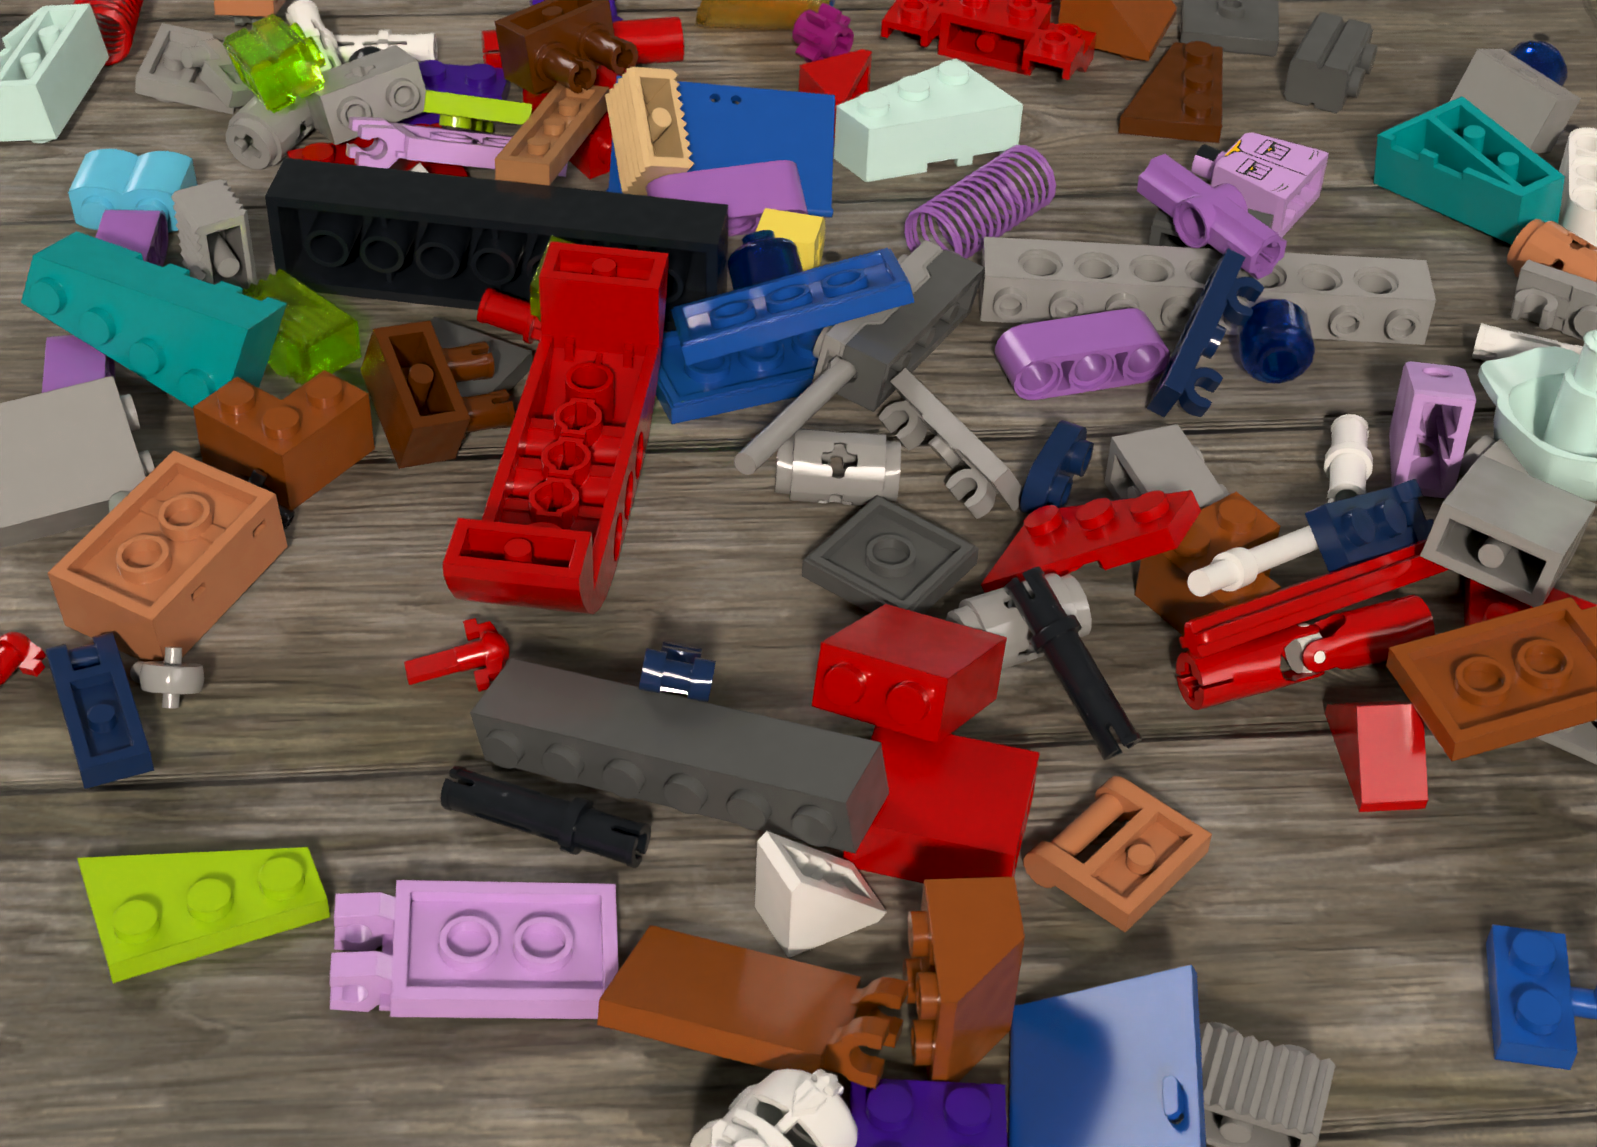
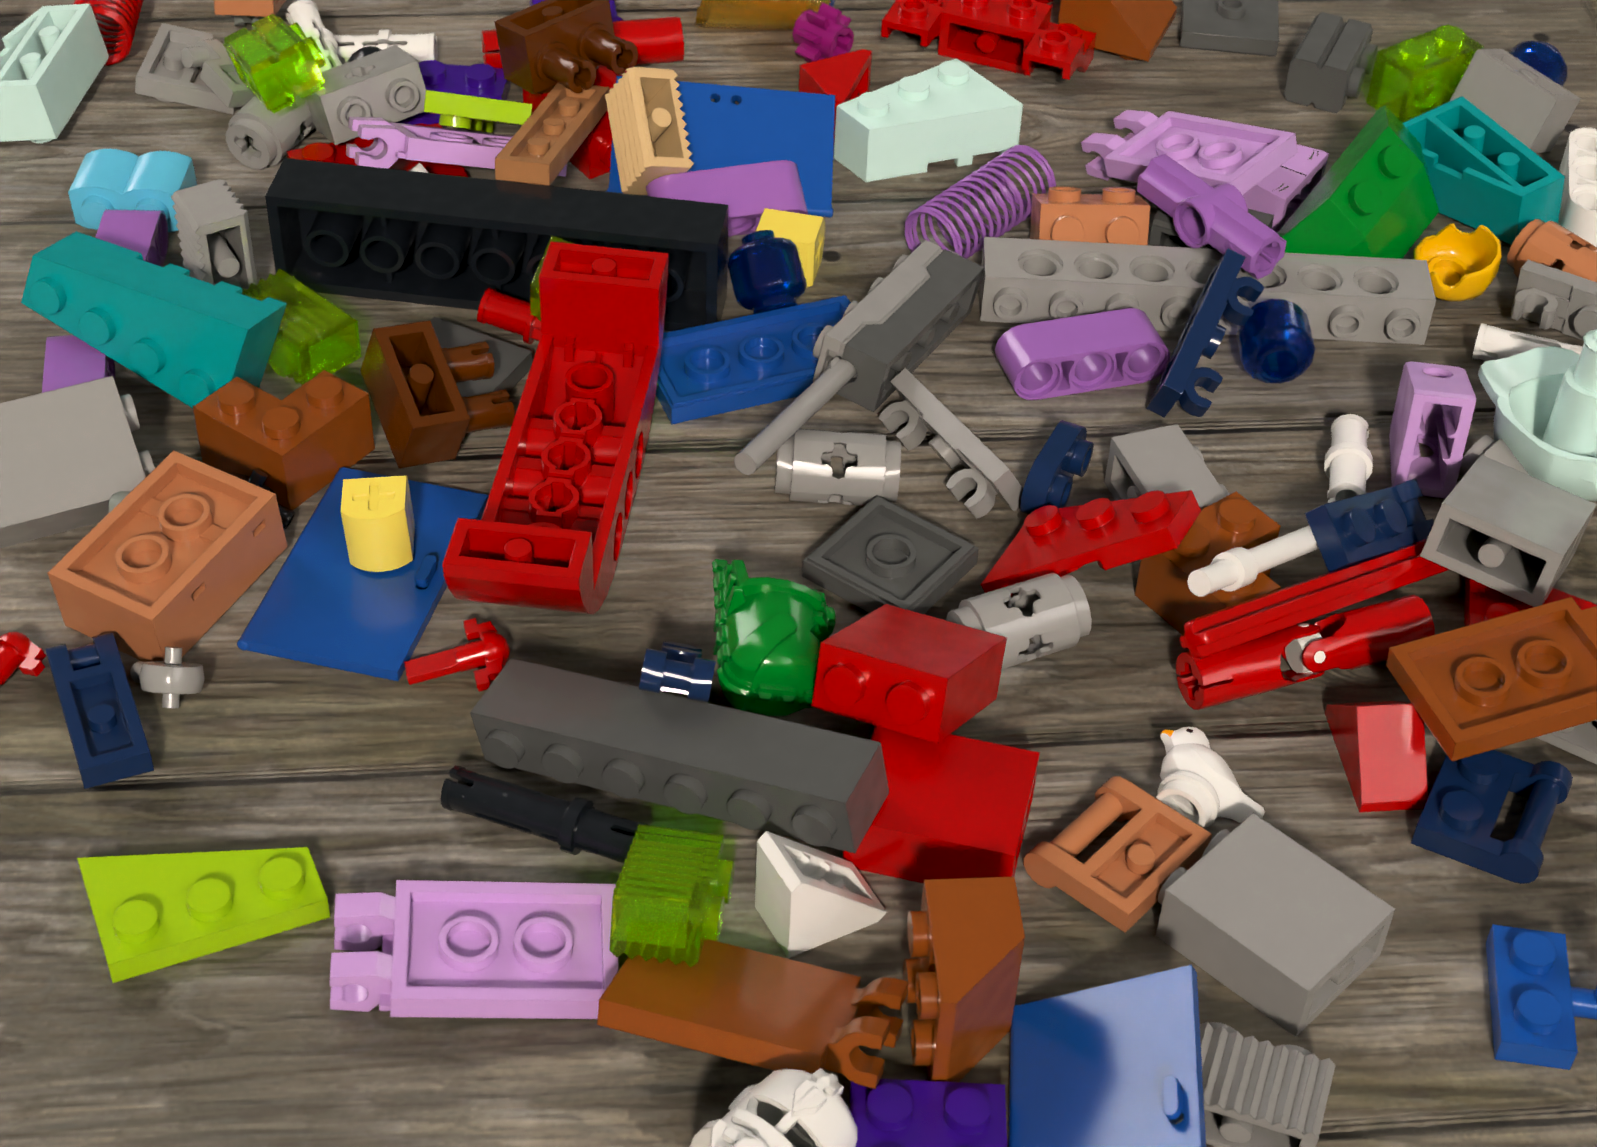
blue tile [671,248,915,366] -> none
black pin [1004,567,1142,760] -> none
reddish brown wing [1118,41,1223,143] -> none
none -> blue container [237,467,488,682]
none -> light yellow piece [340,475,415,572]
none -> clear neon green brick [610,824,735,967]
none -> green helmet [712,559,836,717]
none -> nougat brick [1030,186,1150,245]
none -> lavender tile [1081,110,1298,195]
none -> white animal [1156,727,1265,828]
none -> light grey brick [1156,813,1395,1037]
none -> green wedge [1278,105,1439,259]
none -> clear neon green brick [1366,24,1484,123]
none -> dark blue plate [1411,750,1573,884]
none -> yellow hair [1412,223,1502,302]

